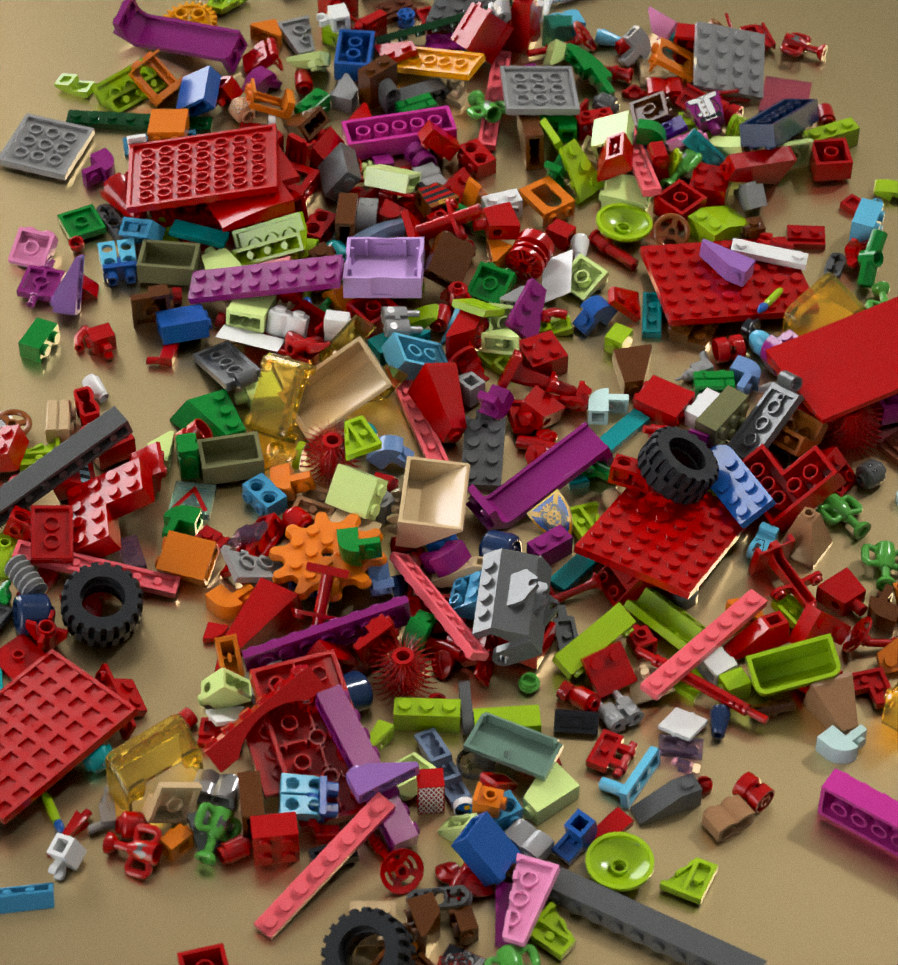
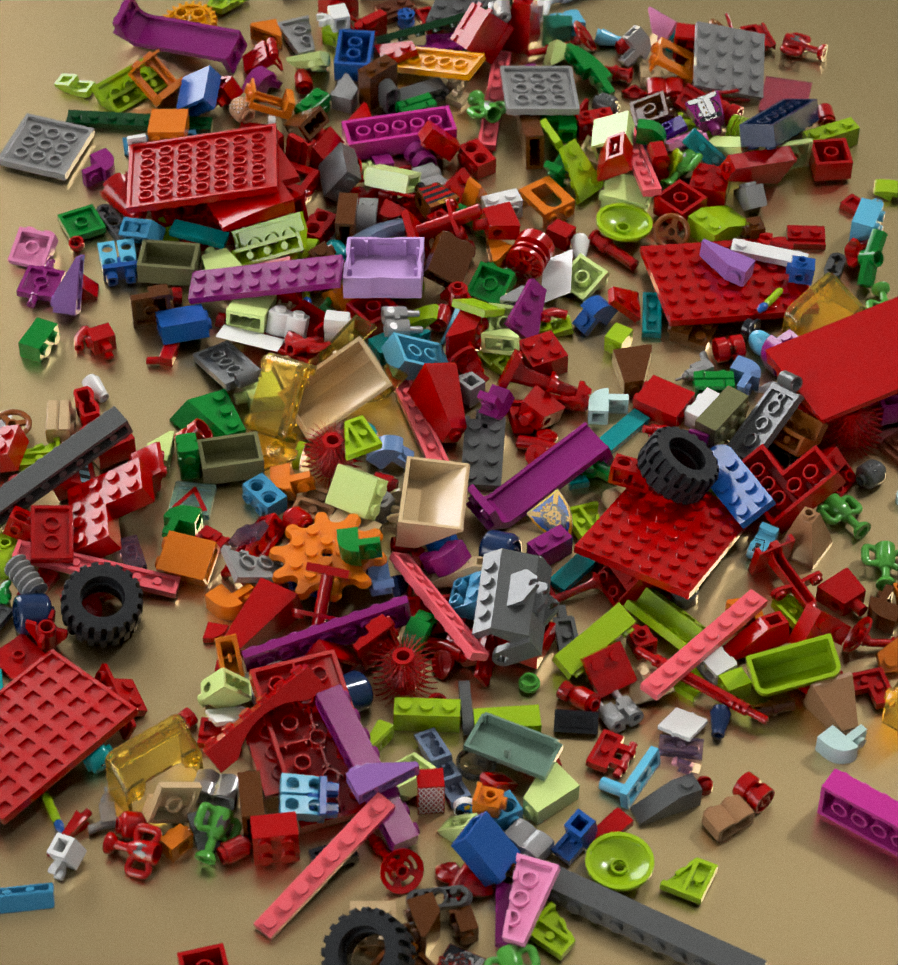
red piece [308,818,342,844] -> none
none -> blue brick [786,255,816,286]

